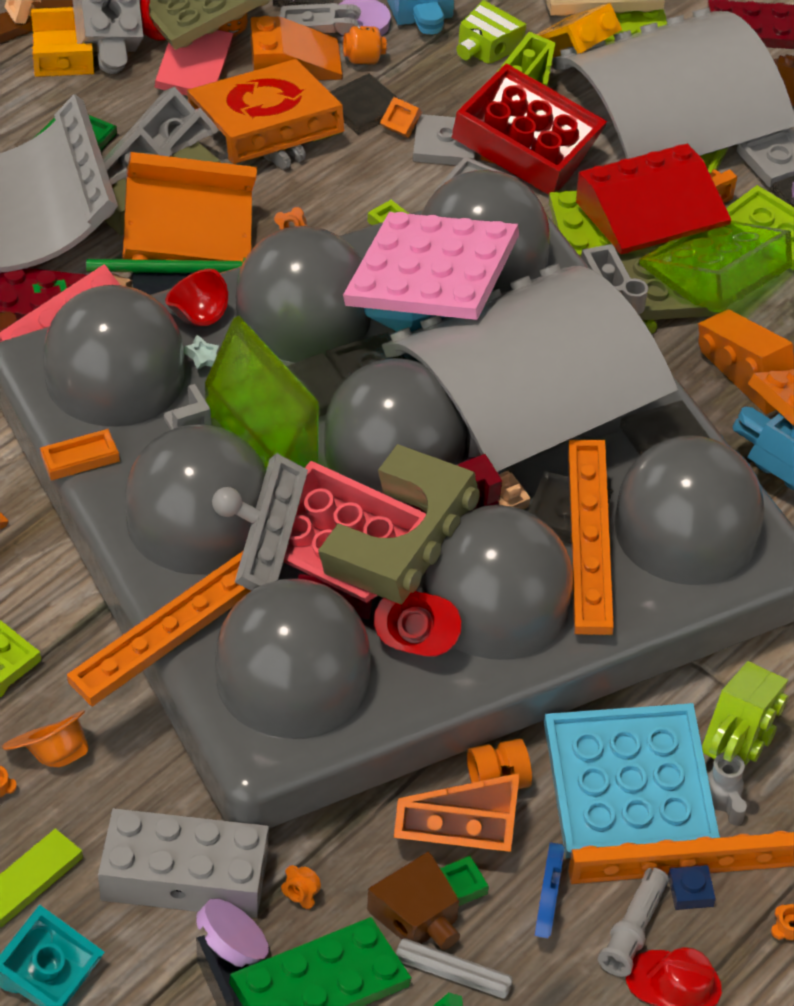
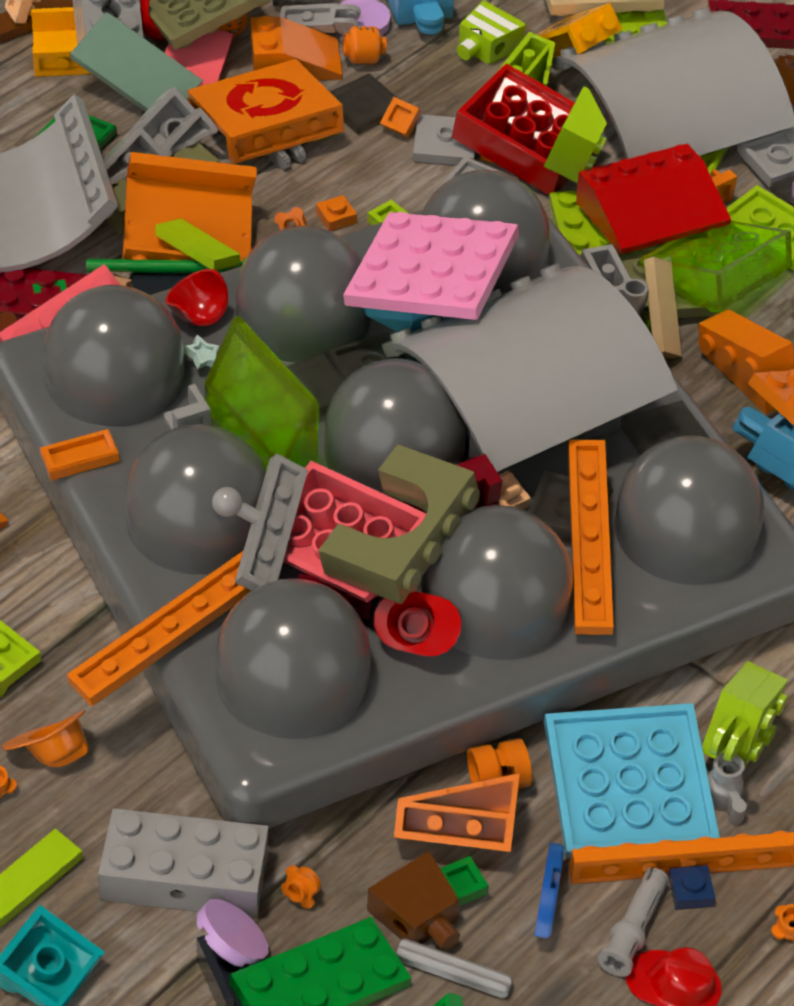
none -> sand green tile [70,12,203,112]
none -> lime tile [155,218,240,271]
none -> orange plate [315,195,357,231]
none -> lime slope [544,86,607,183]
none -> tan tile [644,257,682,359]

